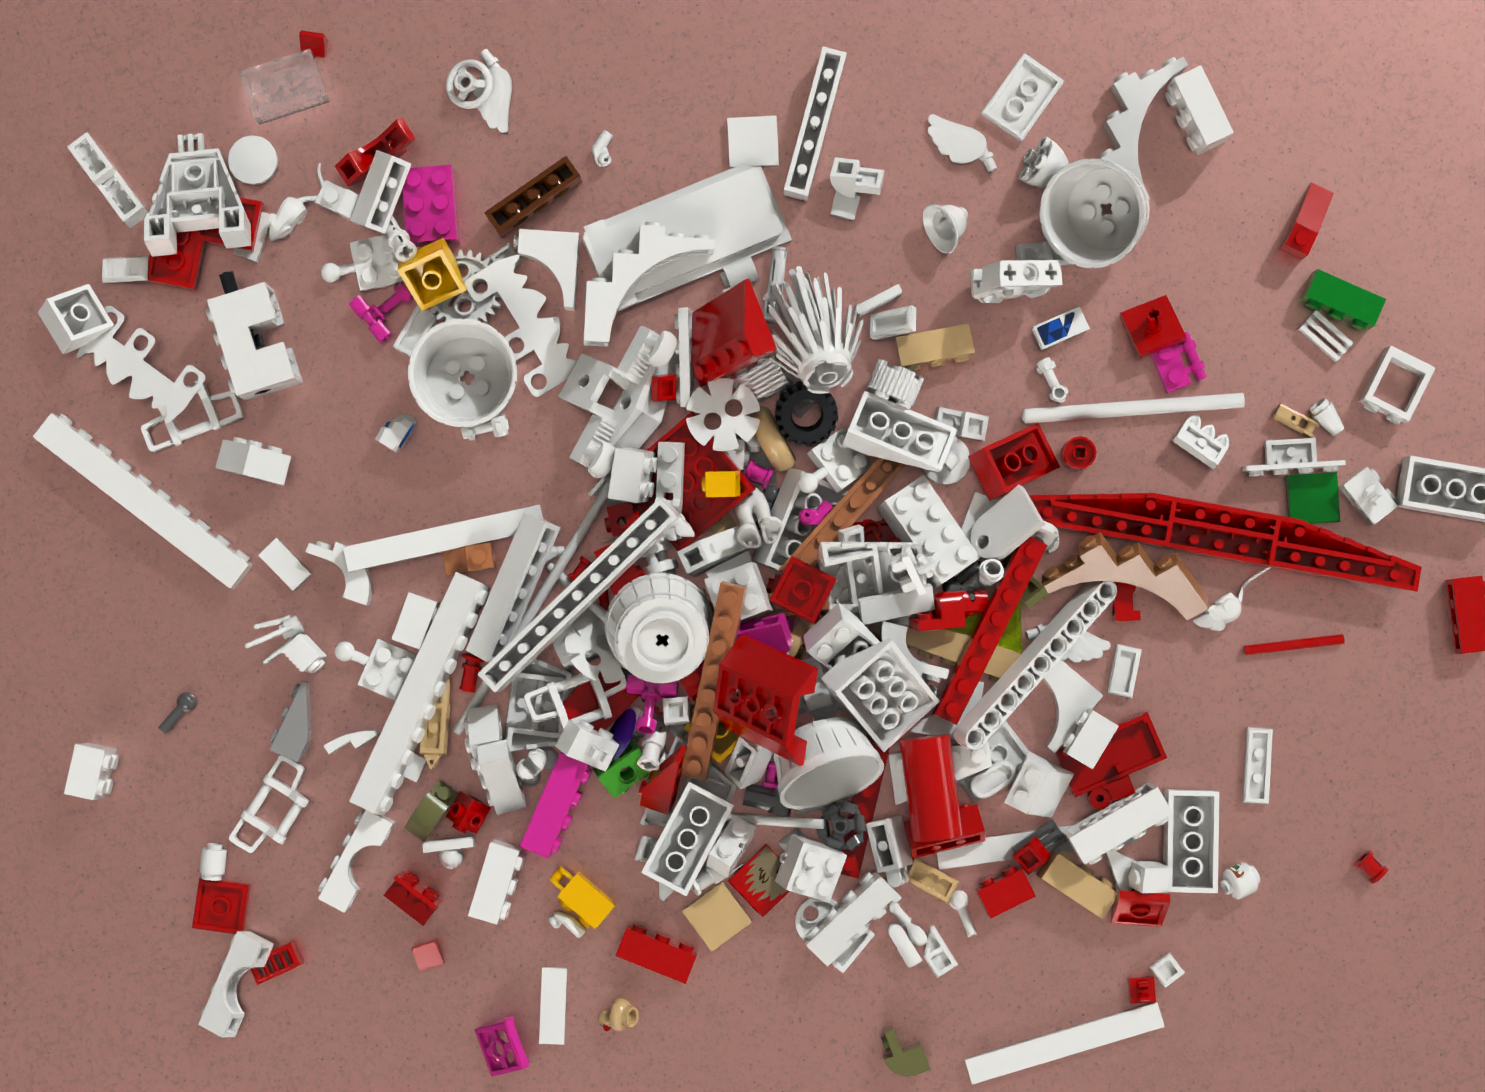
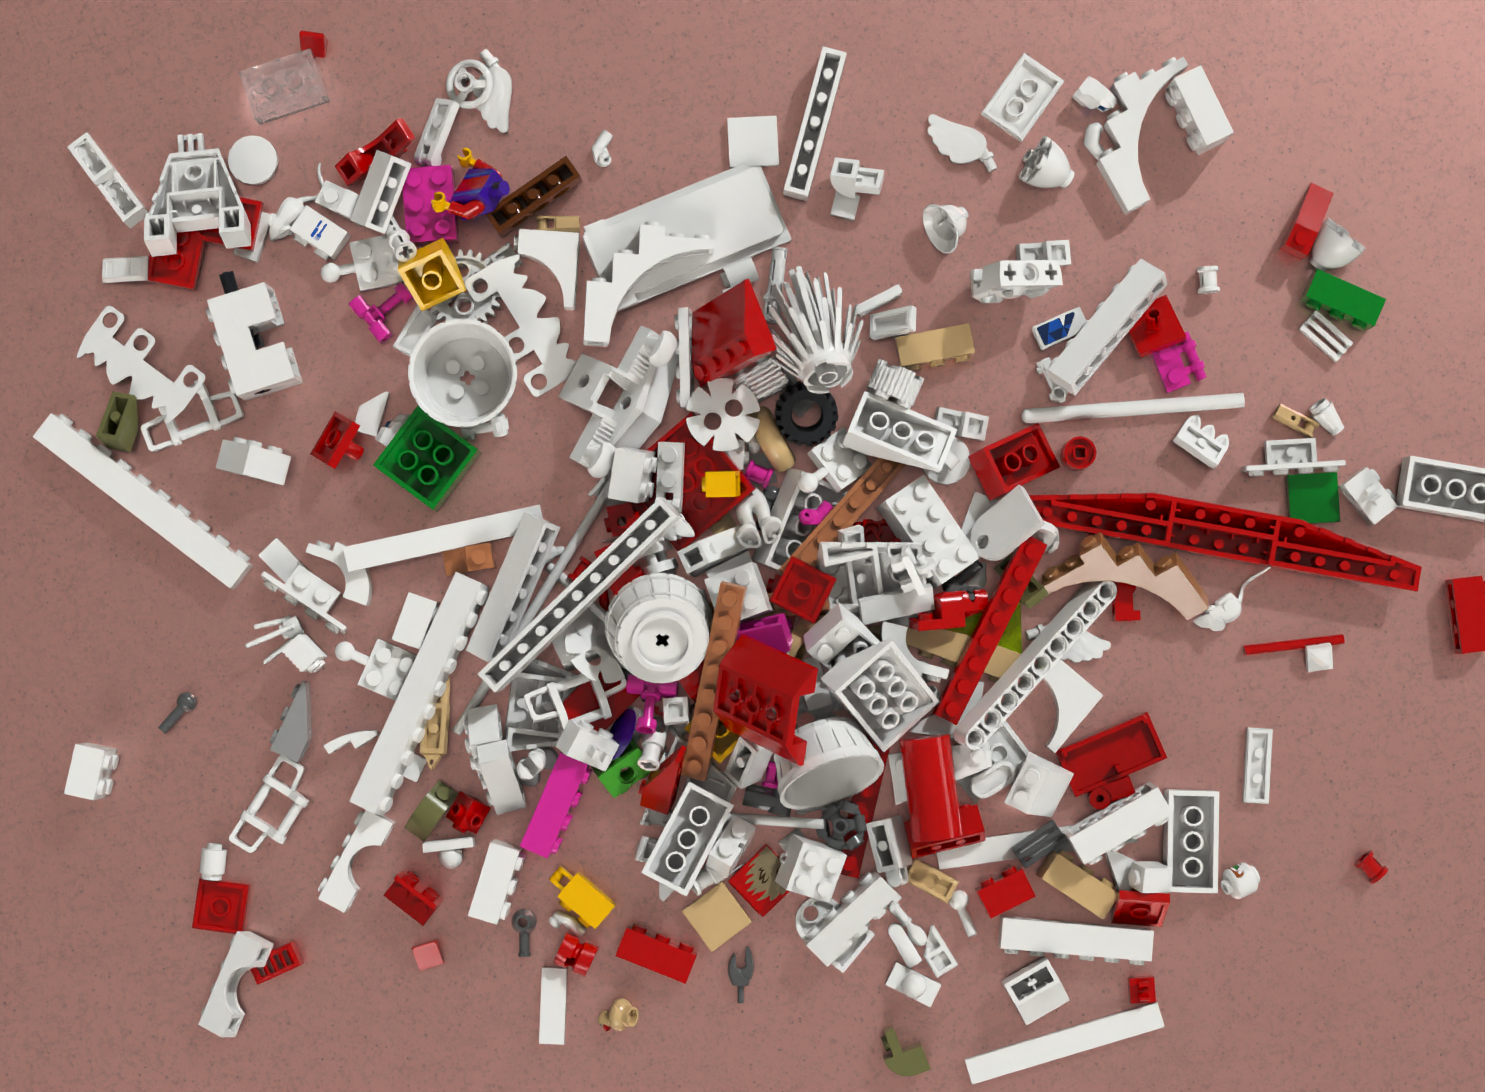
white slope [38,284,114,354] -> none
red pin [459,653,486,693] -> none
dark pink piece [474,1015,530,1077] -> none
red tile [651,374,676,402] -> none
white cone [978,559,1004,589] -> none
red slope [1012,836,1051,875] -> none
white piece [1040,159,1150,268] -> none
white brick [1063,709,1119,769] -> none
white tile [1106,644,1142,698] -> none
white tile [1149,952,1185,988] -> none
white window [1359,345,1435,425] -> none
none -> olive slope [96,391,138,452]
none -> white bracket [261,565,347,635]
none -> white brick [290,205,351,260]
none -> red tile [310,411,364,469]
none -> white tile [355,391,390,437]
none -> green slope [373,405,482,512]
none -> white plate [414,98,460,166]
none -> torso [431,148,510,220]
none -> dark grey bar [511,909,537,957]
none -> tan bar [535,215,580,233]
none -> red wheel [553,933,599,977]
none -> dark grey hand [728,947,754,1003]
none -> white tile [885,961,941,1007]
none -> white brick [998,915,1154,965]
none -> white slope [1001,956,1070,1025]
none -> white brick [1048,259,1168,395]
none -> white rock [1072,76,1117,112]
none -> white arm [1084,122,1105,161]
none -> white bush [1197,266,1220,294]
none -> white tile [1305,642,1333,672]
none -> white piece [1309,217,1366,272]

